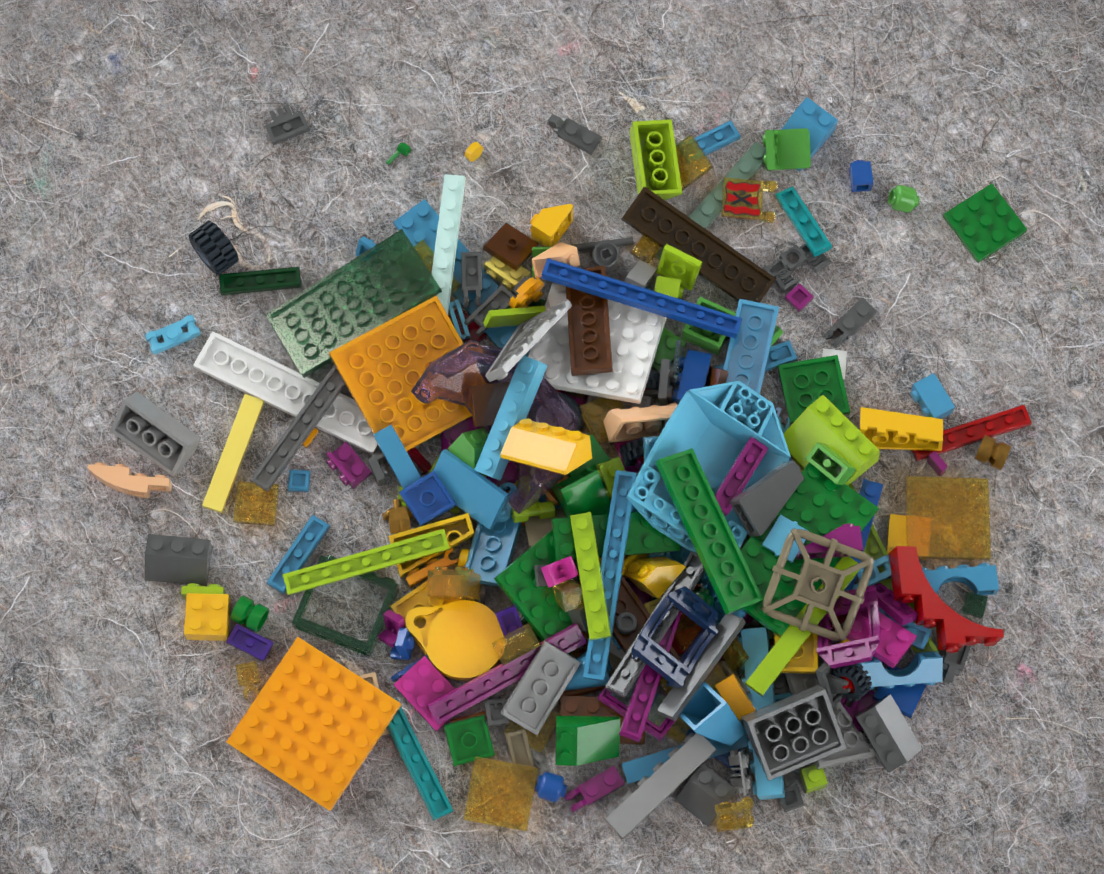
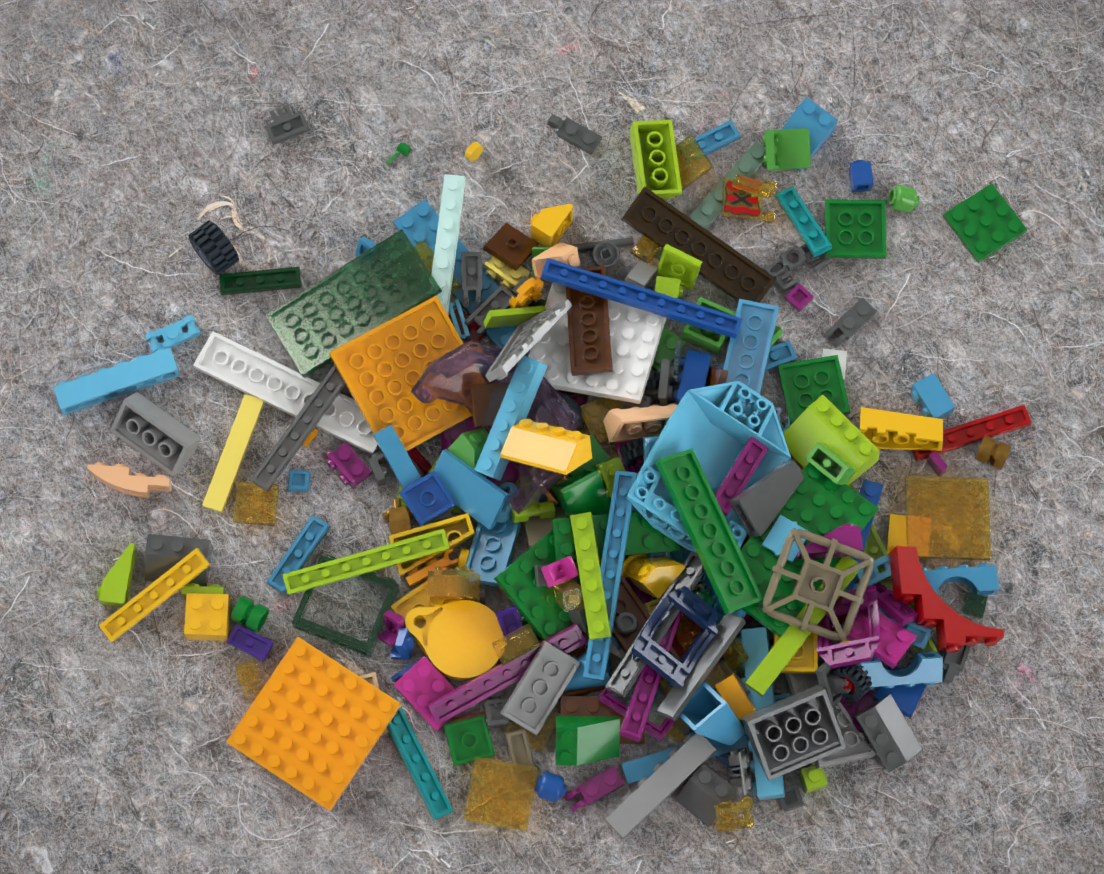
none -> medium azure brick [53,348,180,415]
none -> lime slope [97,543,137,608]
none -> yellow plate [99,548,211,642]
none -> clear yellow tile [732,174,775,199]
none -> green plate [825,199,887,259]

